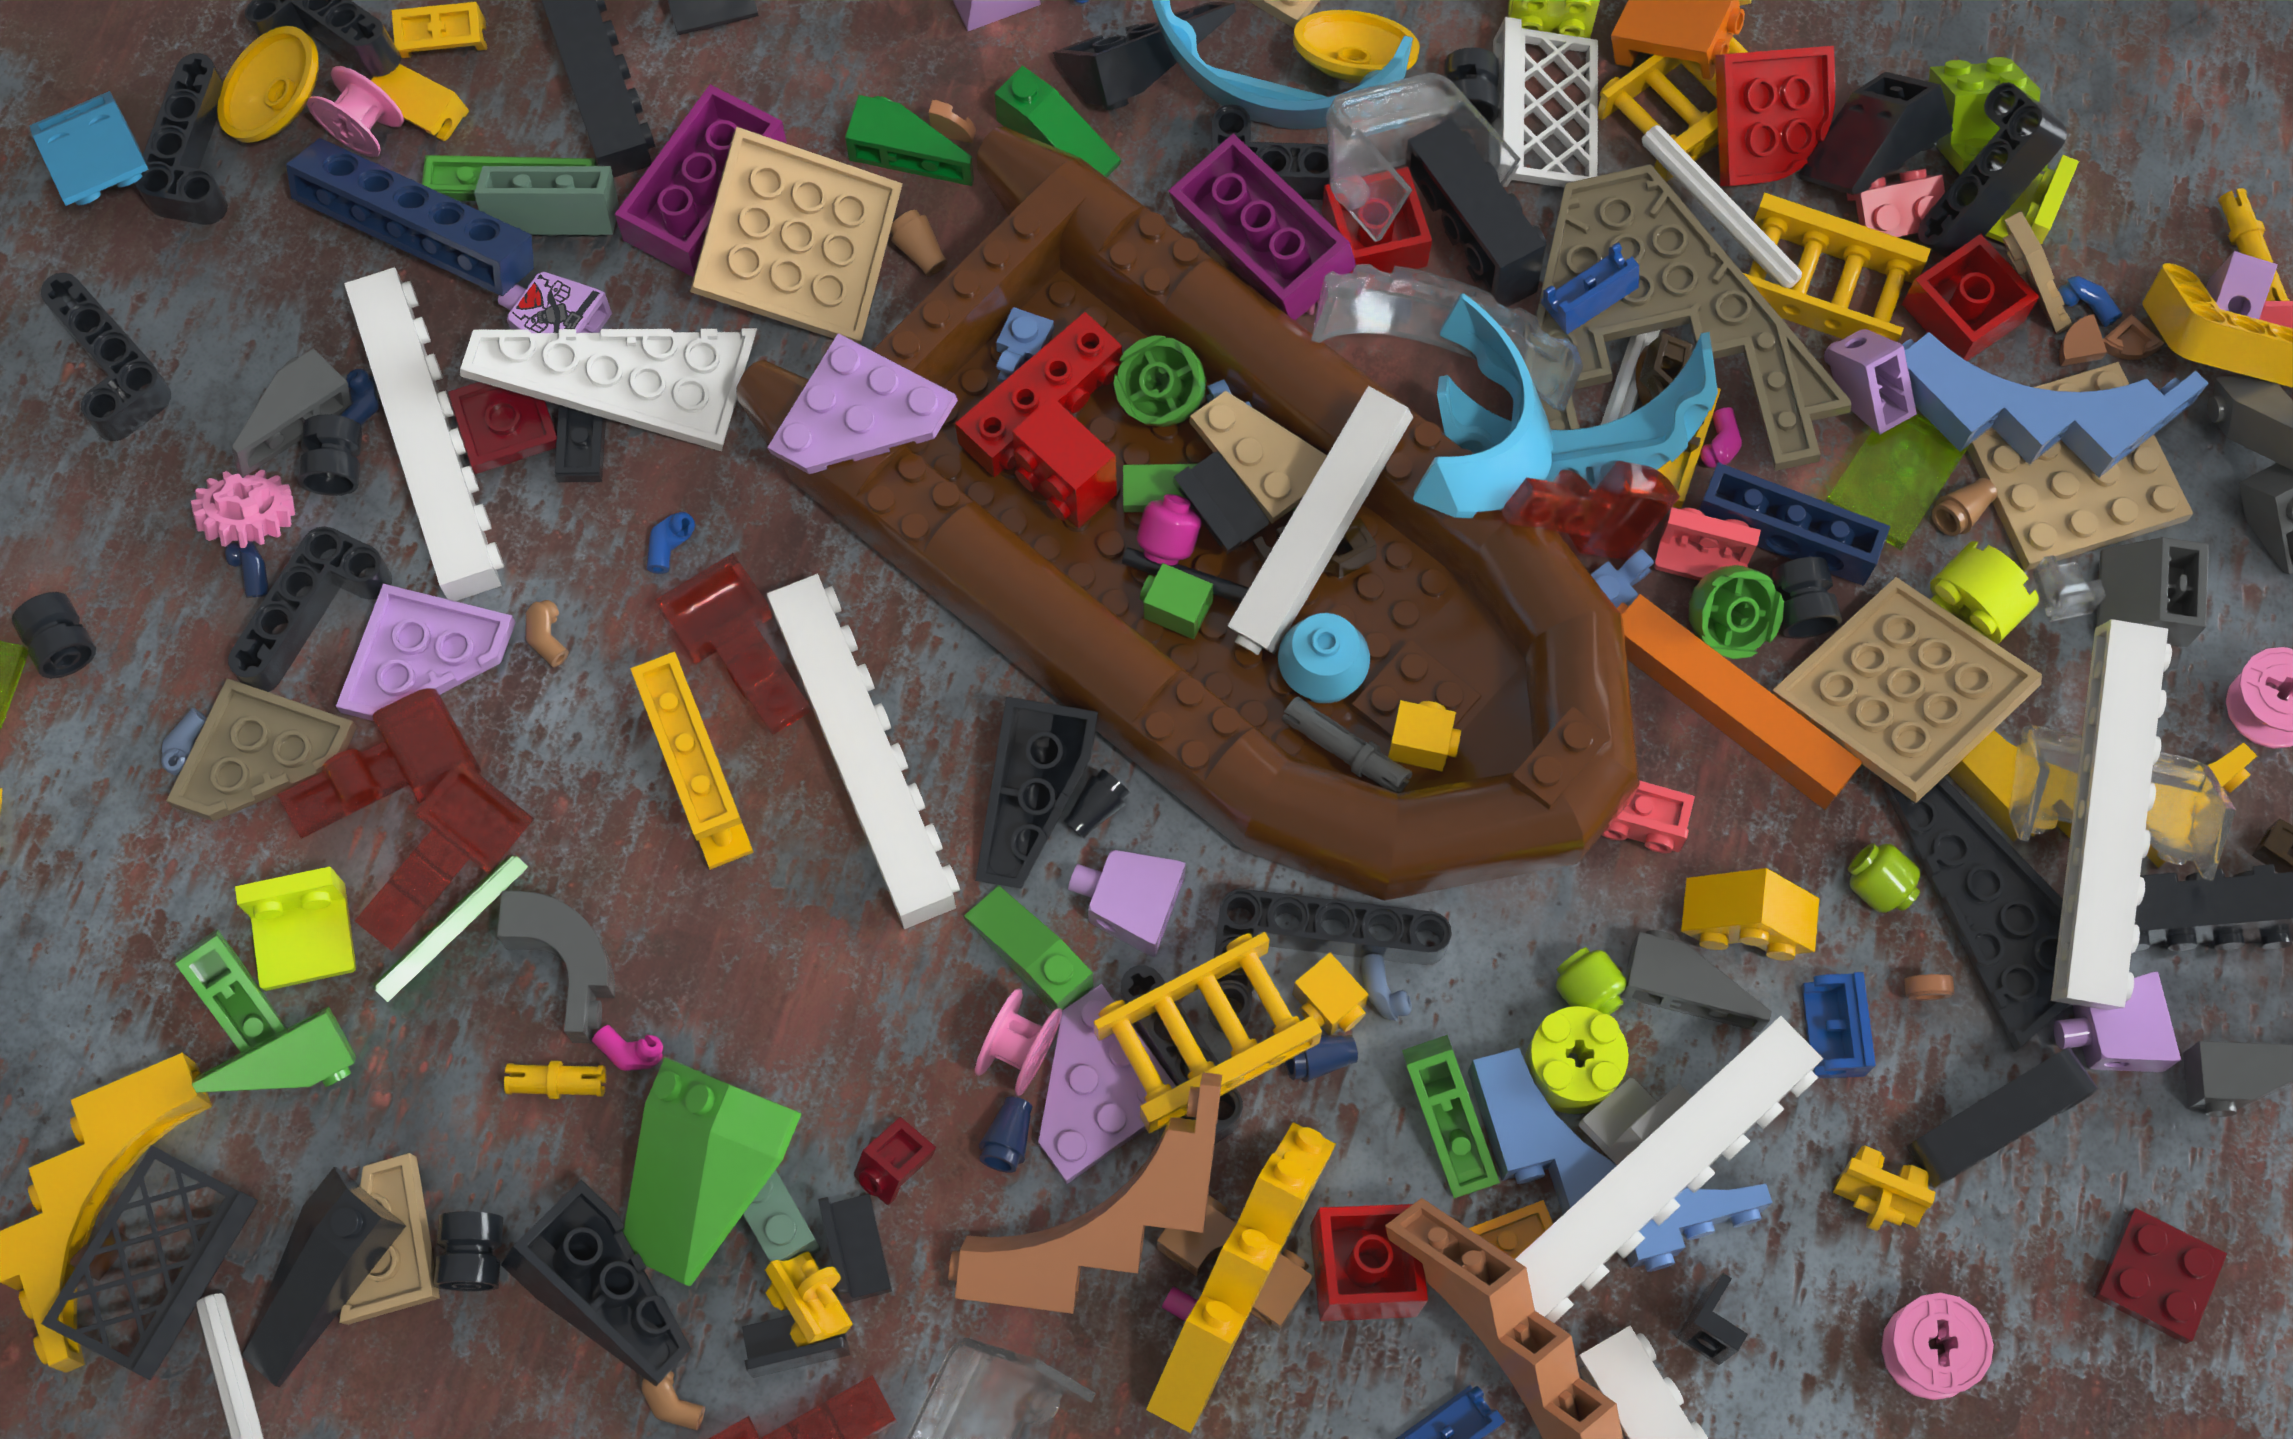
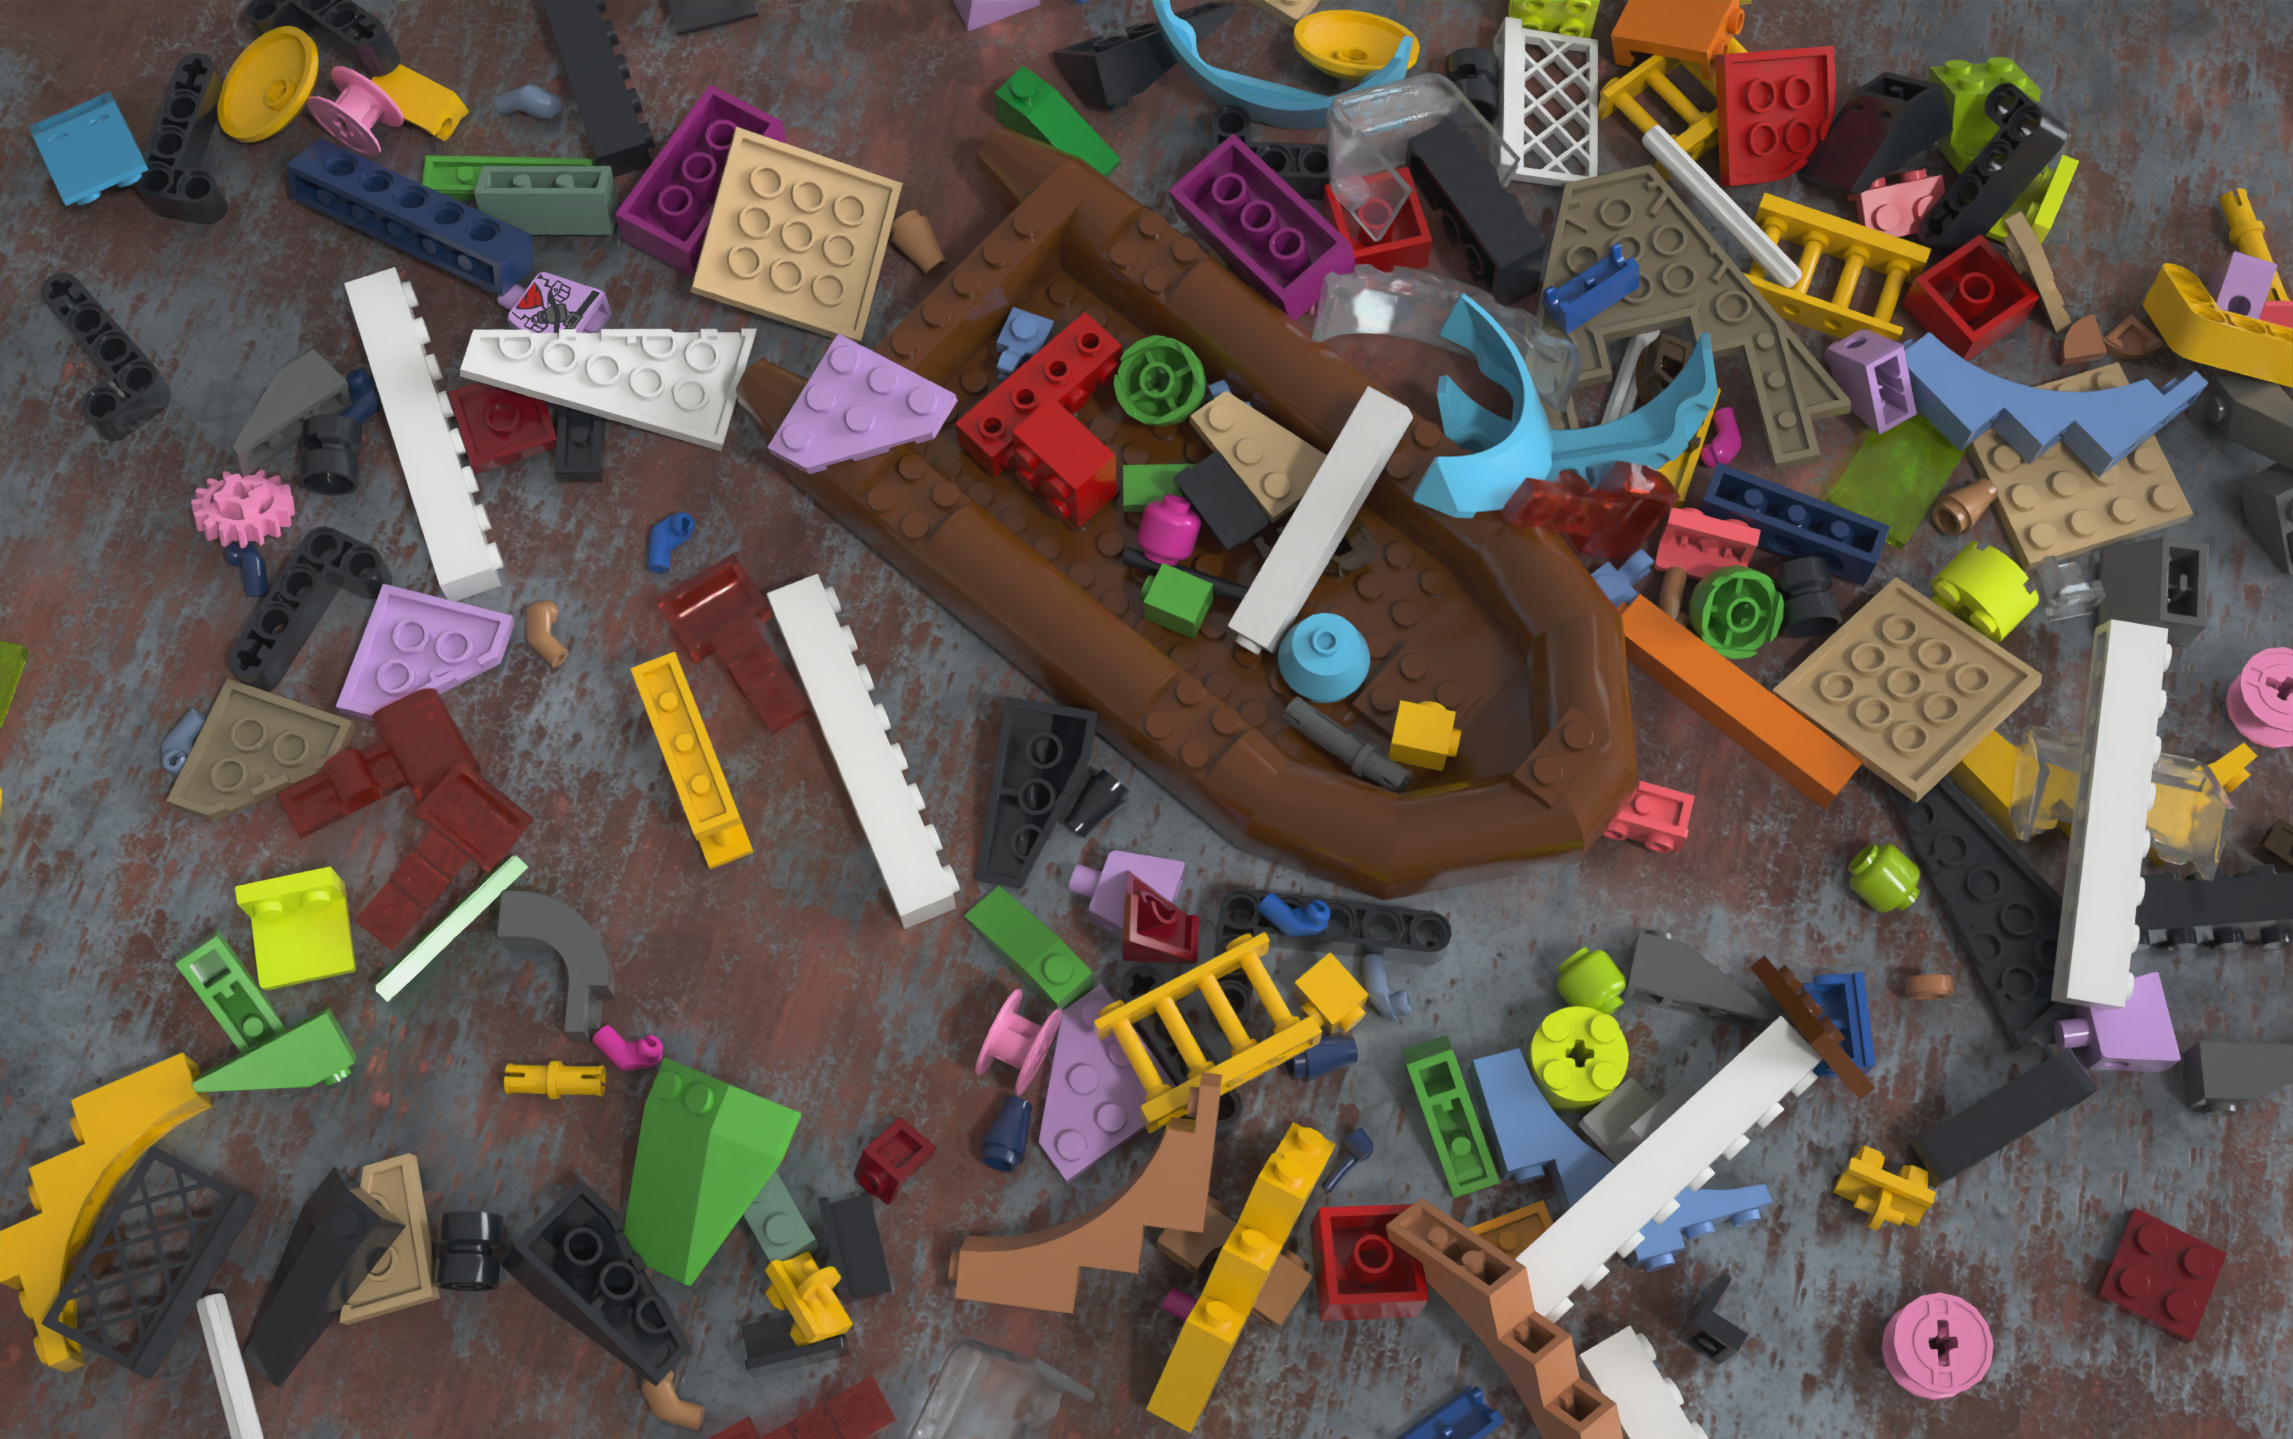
black wheel [12,592,96,679] -> none
yellow hinge [391,2,487,58] -> none
green slope [845,95,974,186] -> none
nougat tile [929,100,976,143] -> none
yellow brick [1681,868,1820,961] -> none
blue arm [2058,276,2123,327] -> none
none -> sand blue arm [495,84,562,119]
none -> dark red slope [1122,870,1199,964]
none -> blue arm [1257,892,1330,937]
none -> dark blue hand [1321,1128,1373,1193]
none -> medium nougat arm [1658,567,1689,628]
none -> reddish brown wing [1750,955,1875,1100]

